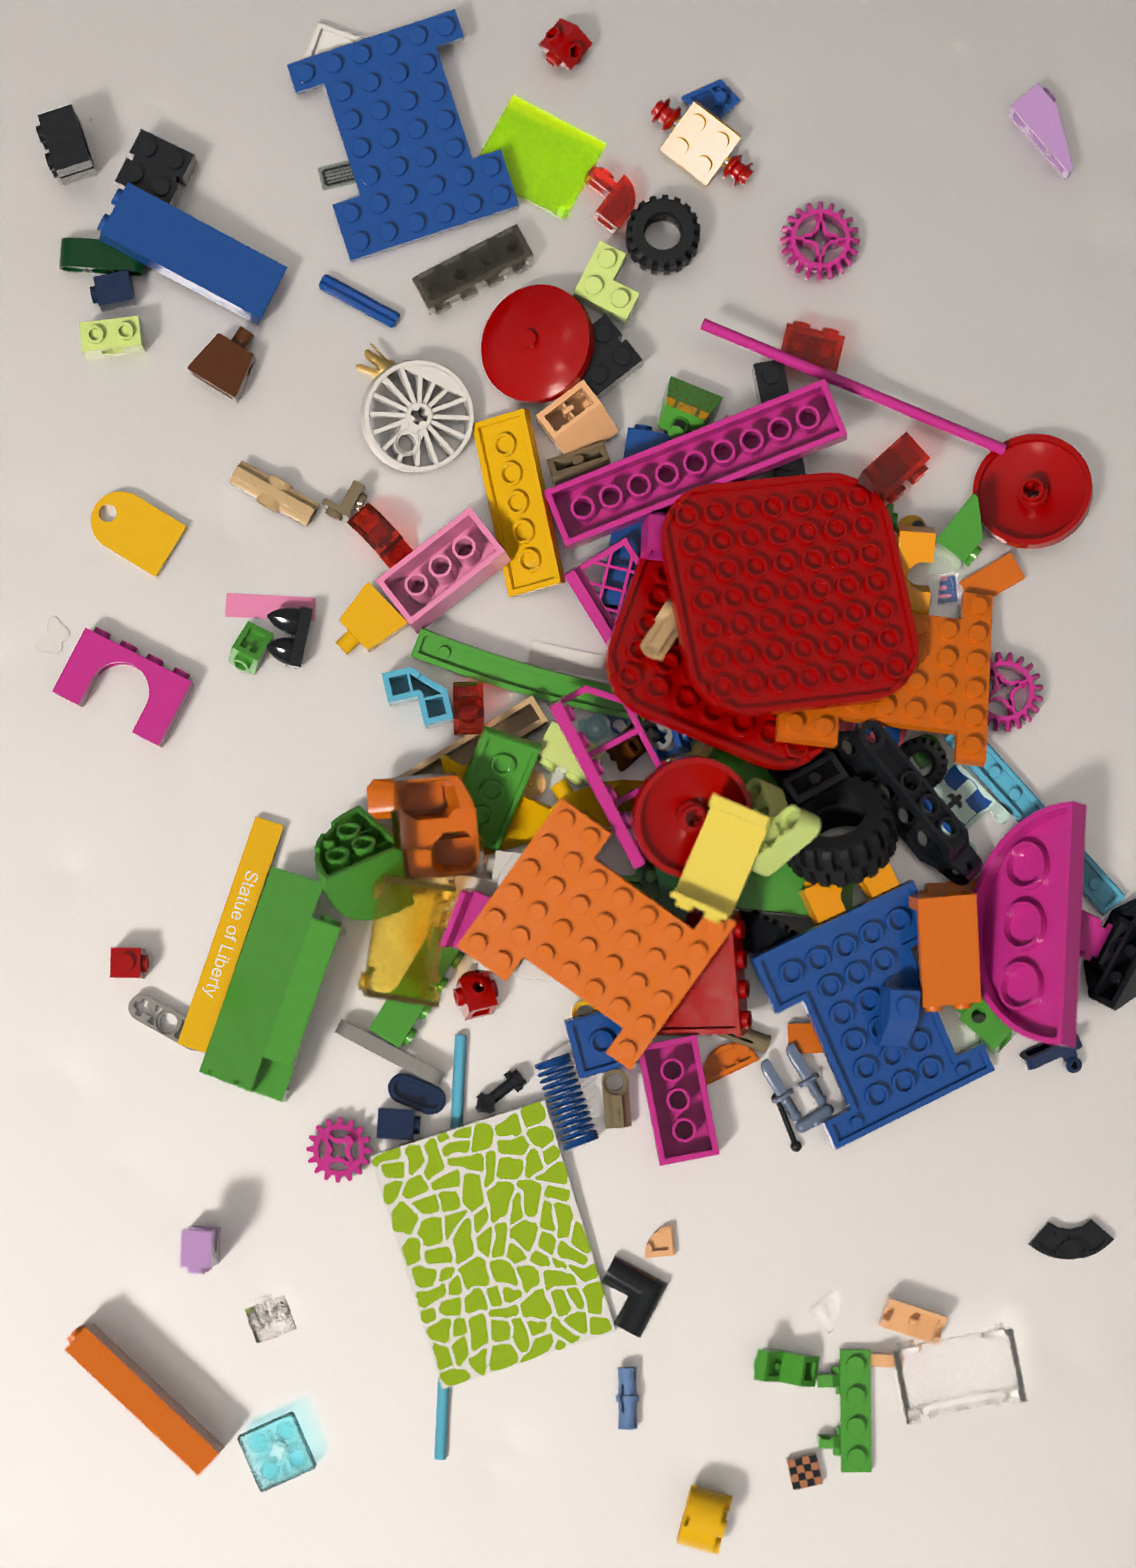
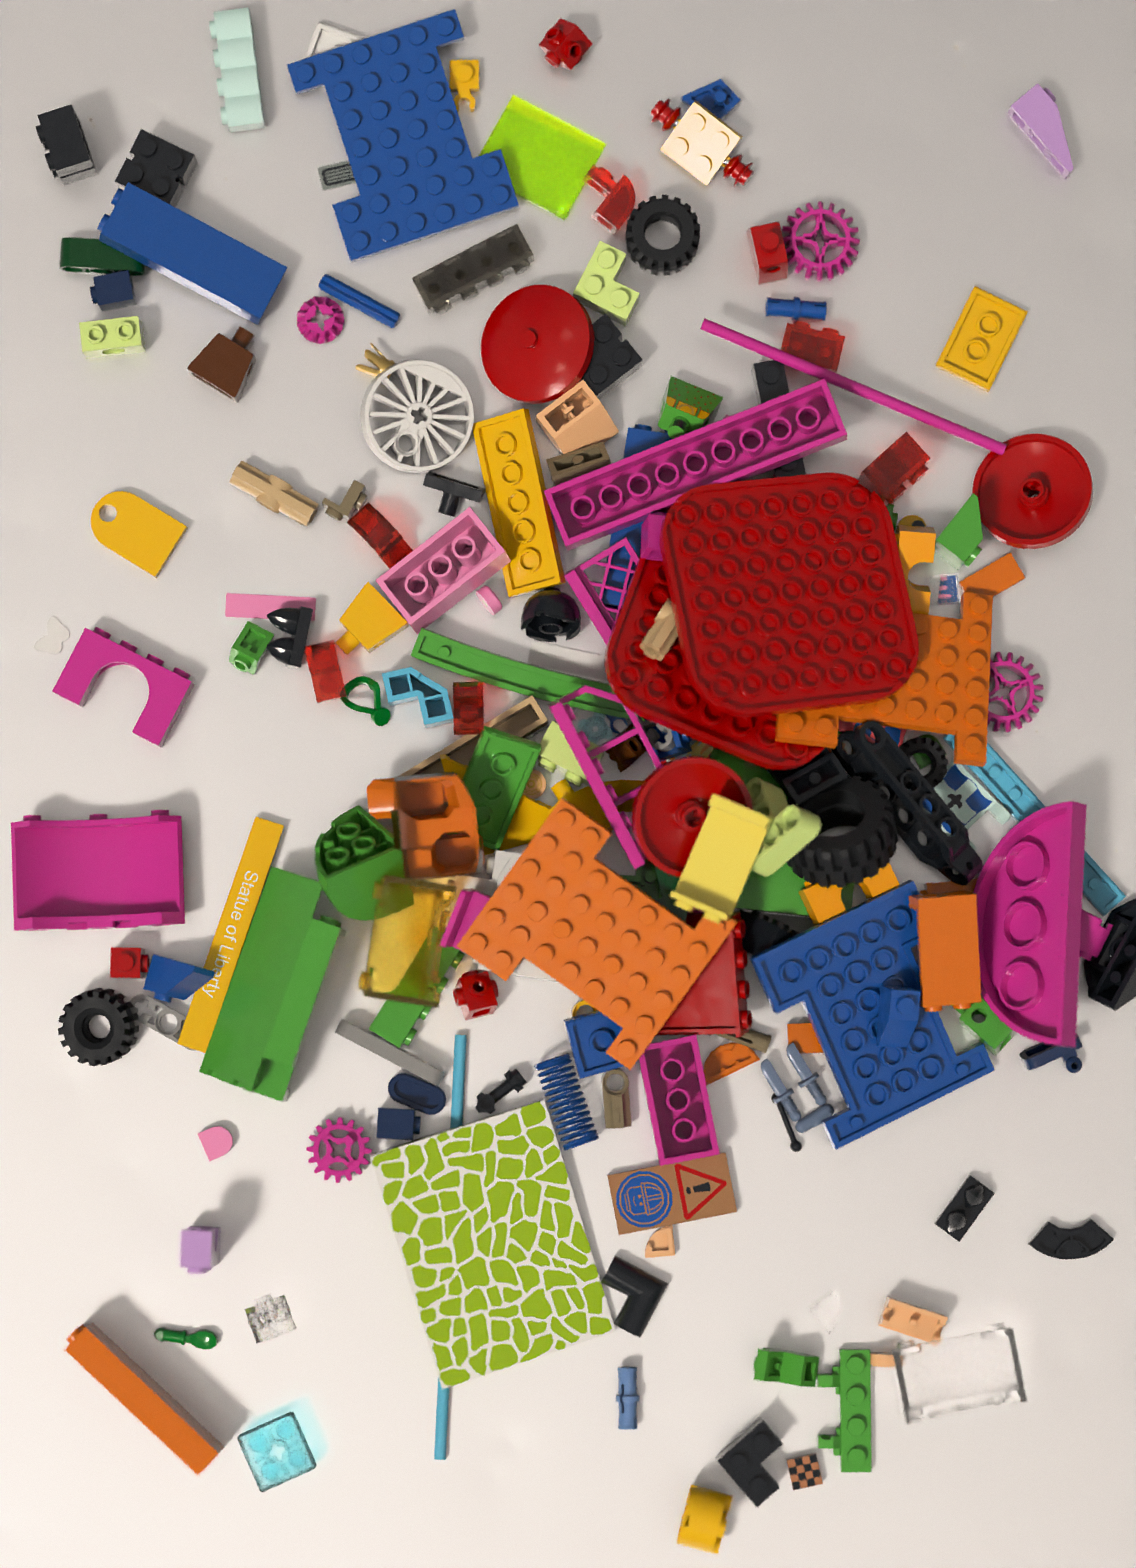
none -> dark pink panel [11,810,185,931]
none -> black tyre [58,988,139,1066]
none -> blue slope [143,954,215,1003]
none -> green piece [154,1327,218,1350]
none -> bright pink tile [198,1126,233,1161]
none -> light aqua brick [209,7,265,132]
none -> dark pink gear [297,296,344,344]
none -> clear red brick [305,640,347,704]
none -> green piece [340,676,390,726]
none -> black tile [423,471,485,517]
none -> yellow plate [449,60,479,112]
none -> bright pink tile [476,585,503,616]
none -> black cylinder [521,587,581,642]
none -> medium nougat tile [607,1152,737,1235]
none -> black brick [716,1417,783,1507]
none -> red torso [746,221,788,285]
none -> blue pin [765,297,827,321]
none -> black tile [934,1175,994,1242]
none -> yellow tile [935,286,1028,392]

